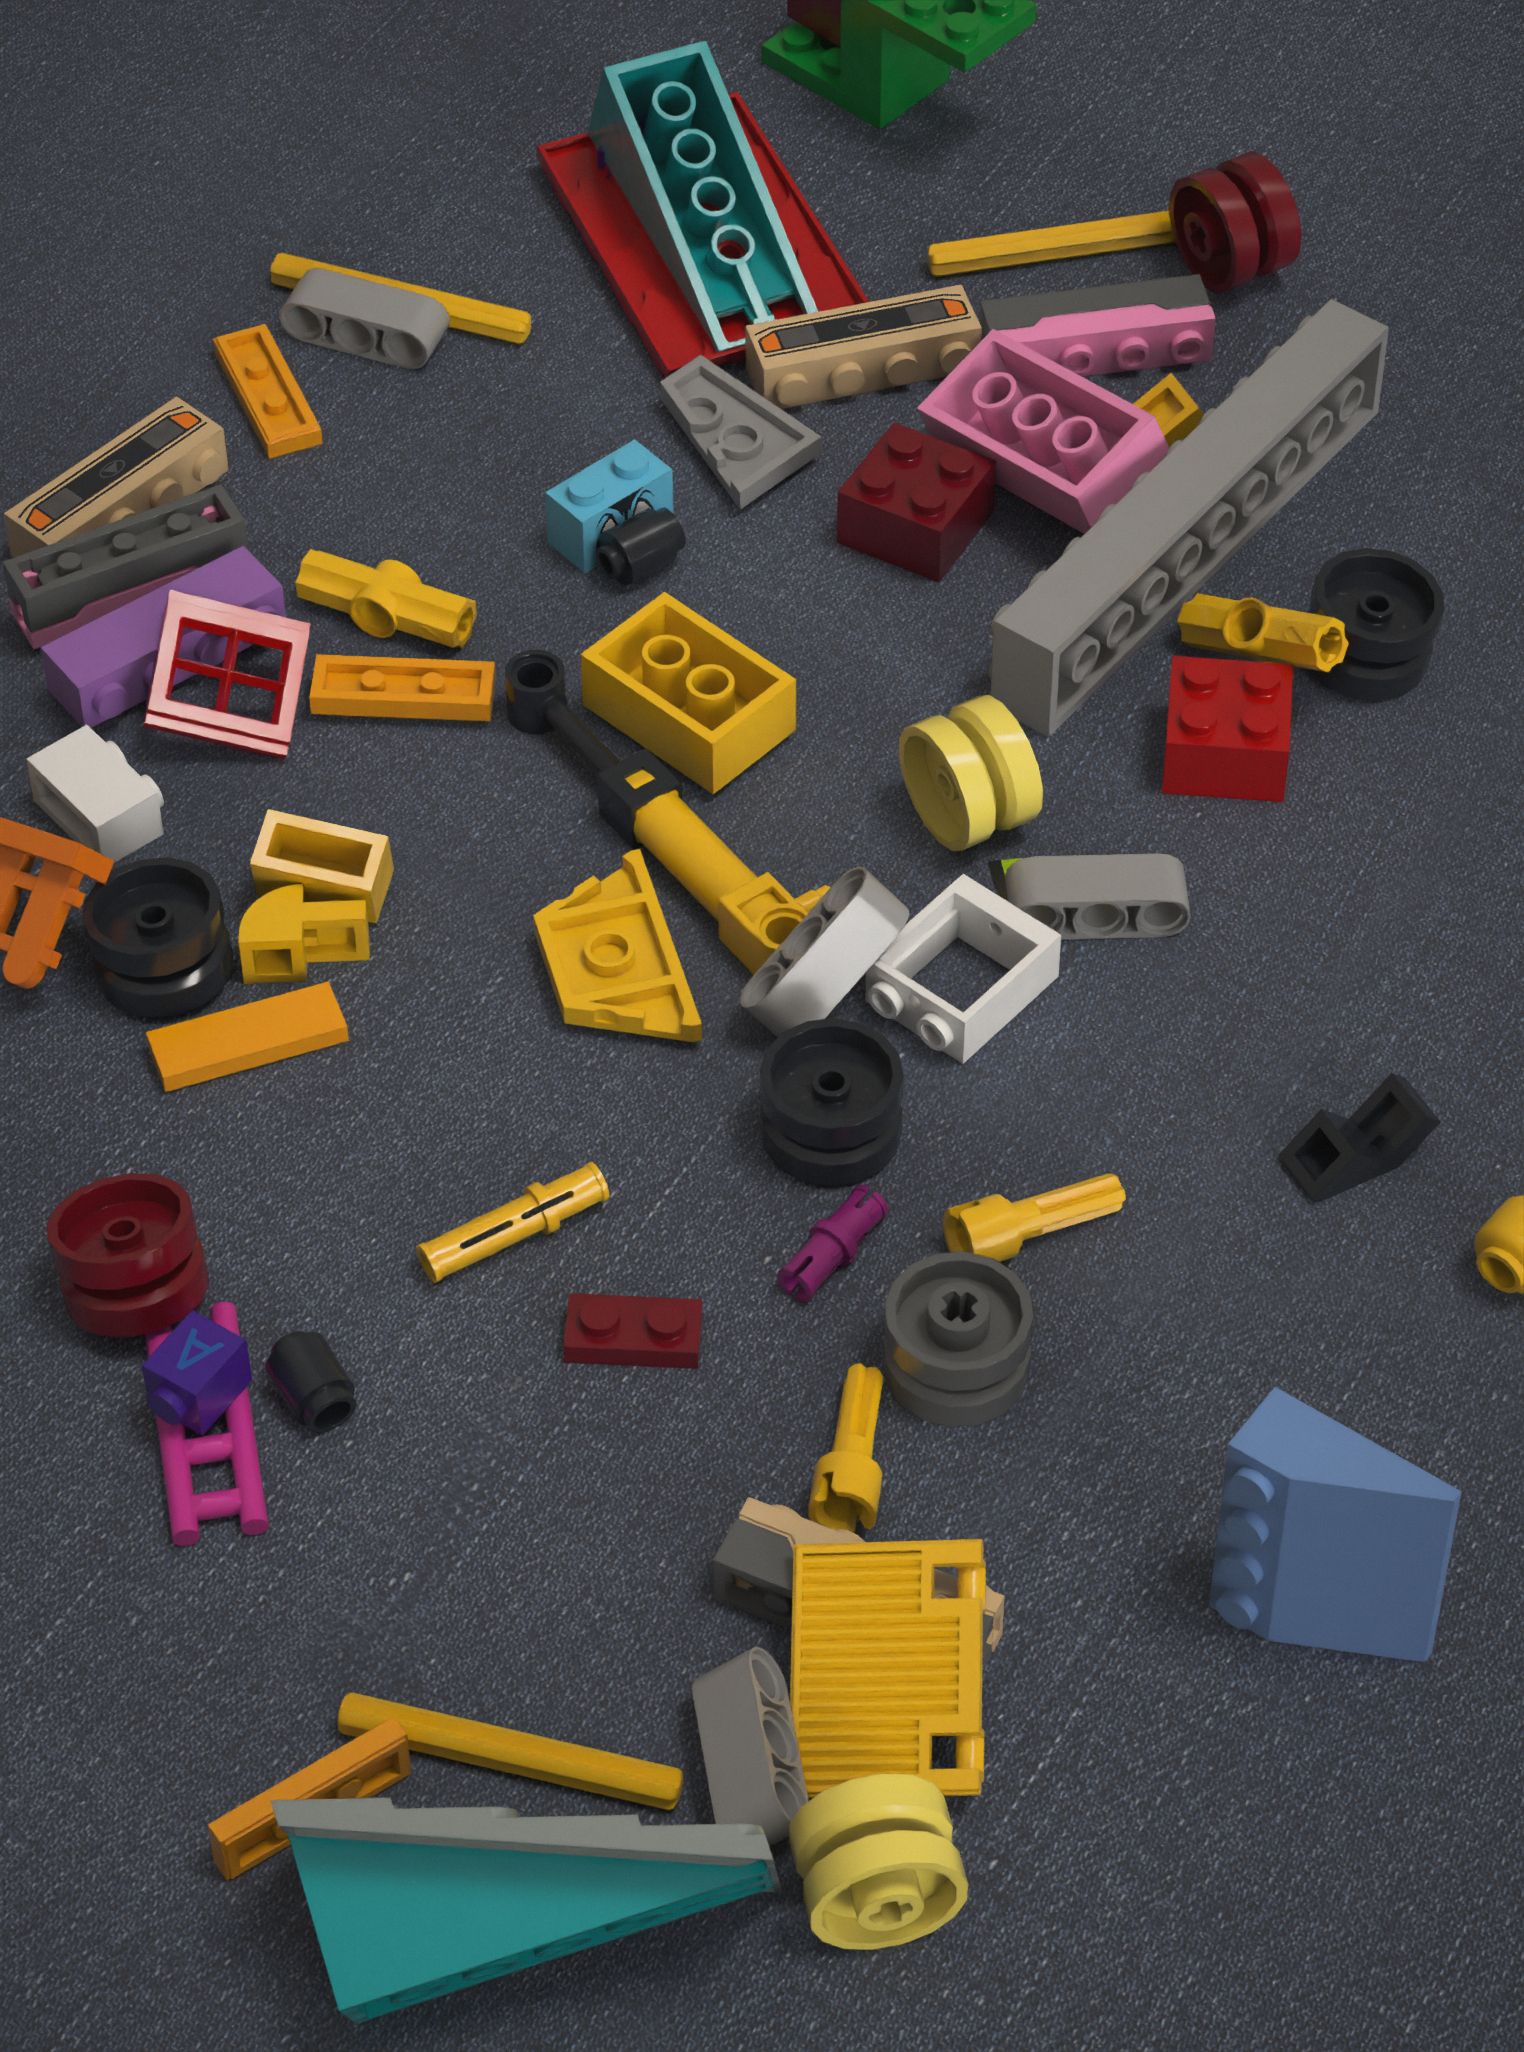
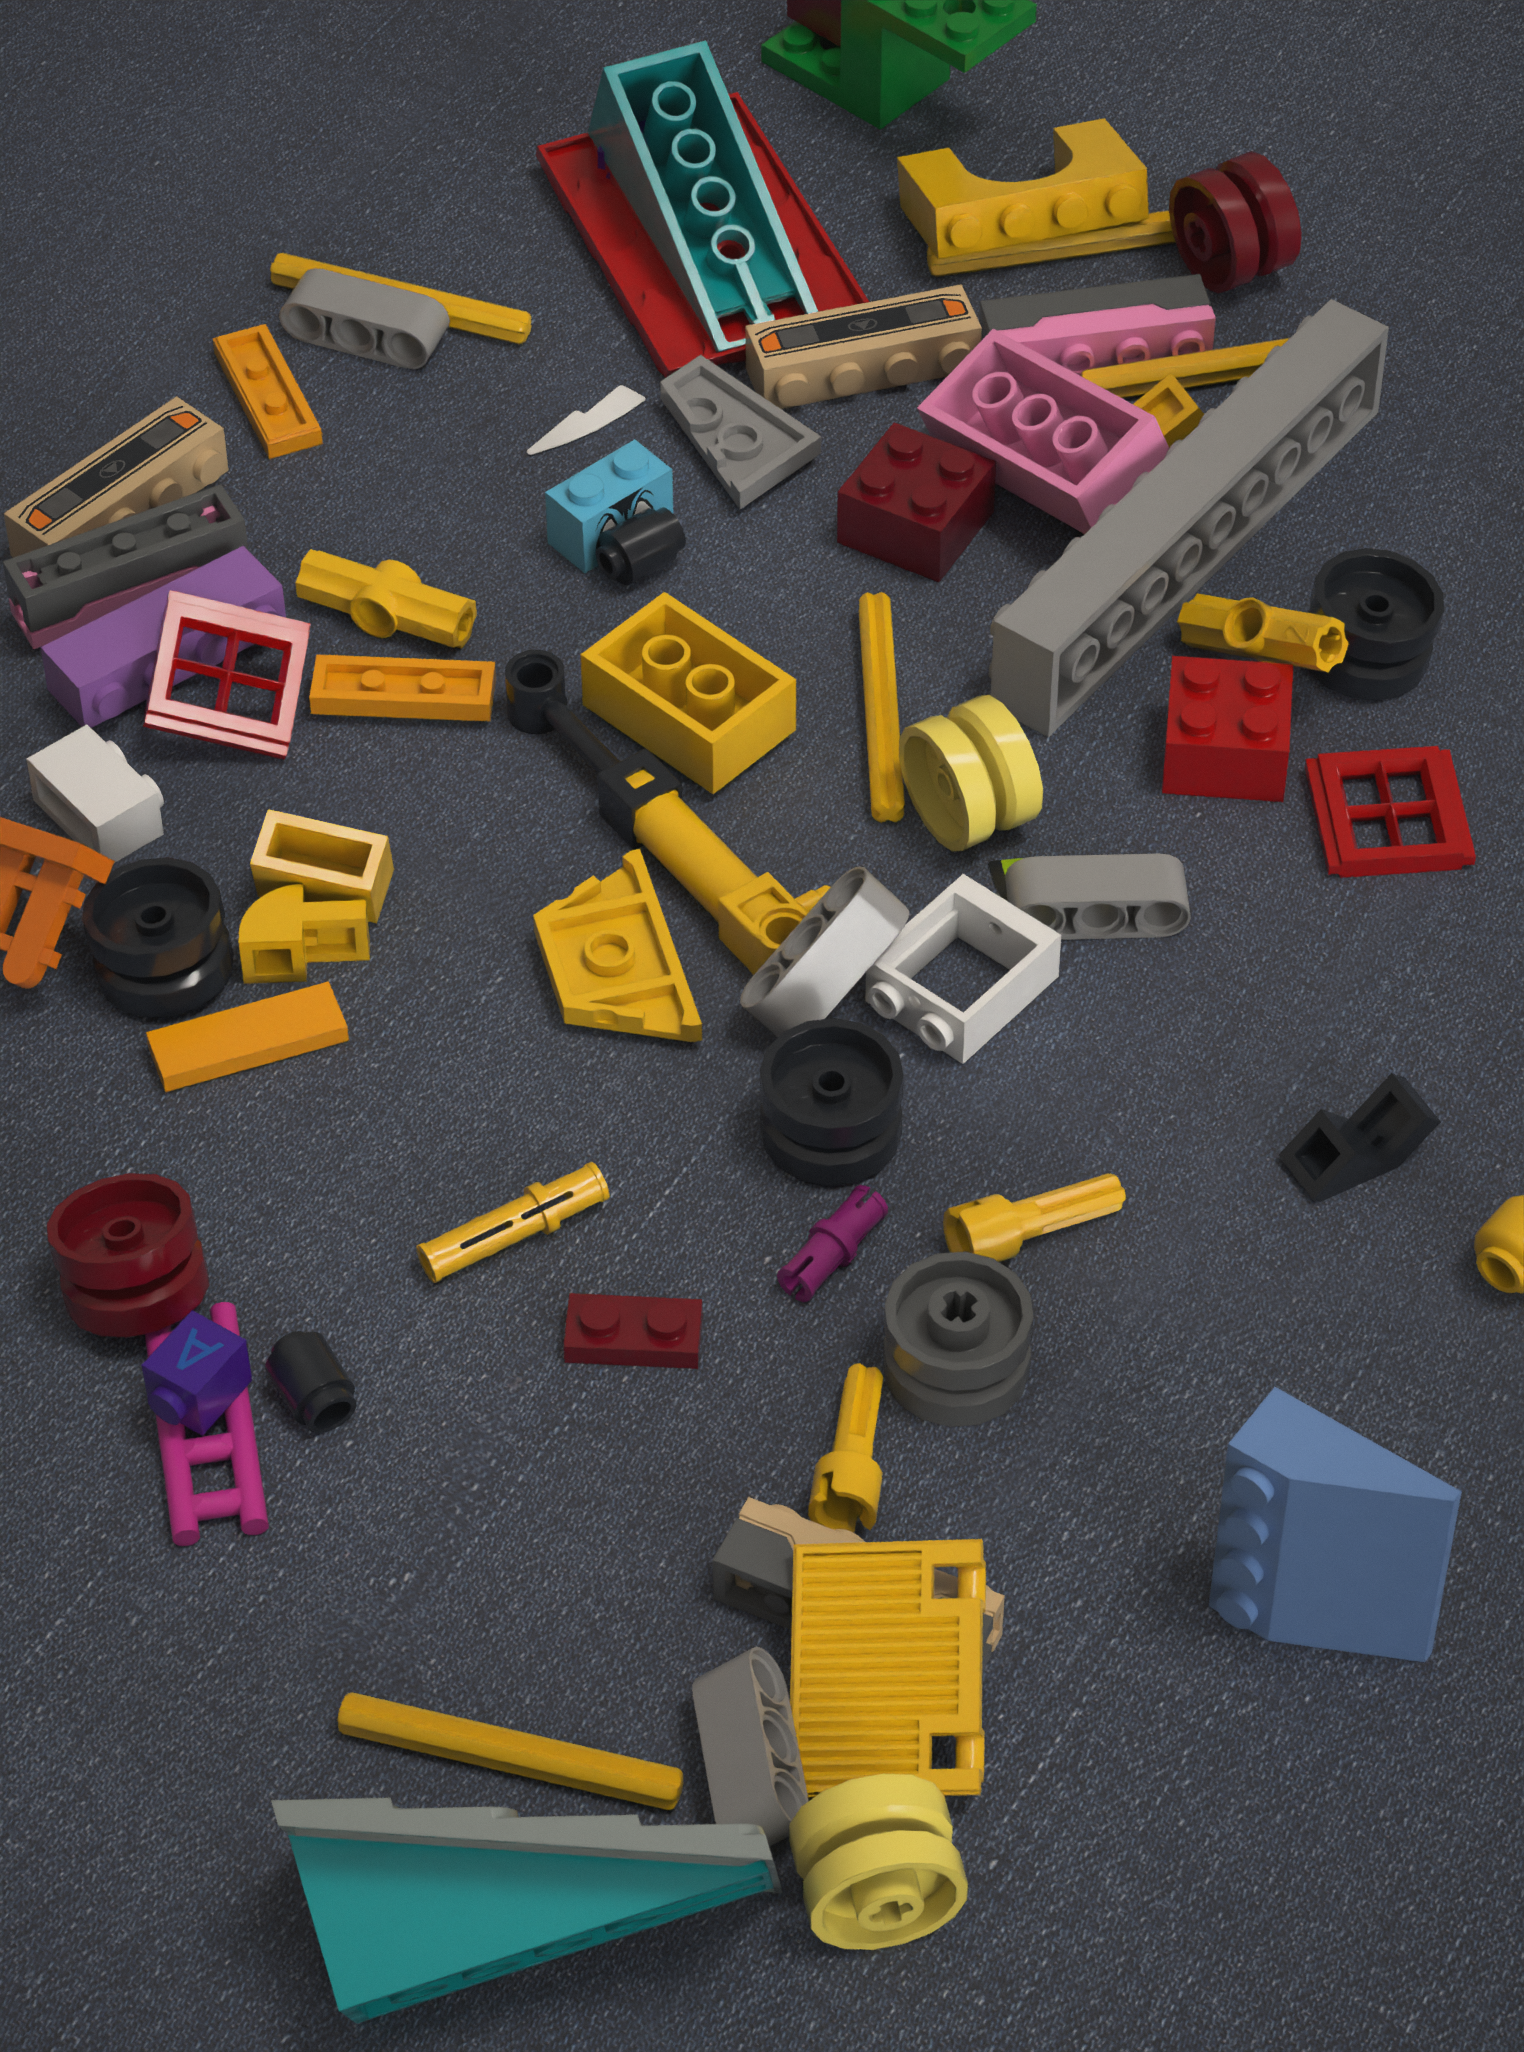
light orange tile [208,1716,411,1880] -> none
none -> white sticker [527,385,645,455]
none -> yellow axle [859,592,905,823]
none -> yellow arch [897,118,1149,259]
none -> yellow axle [1080,338,1290,398]
none -> red piece [1305,746,1476,878]

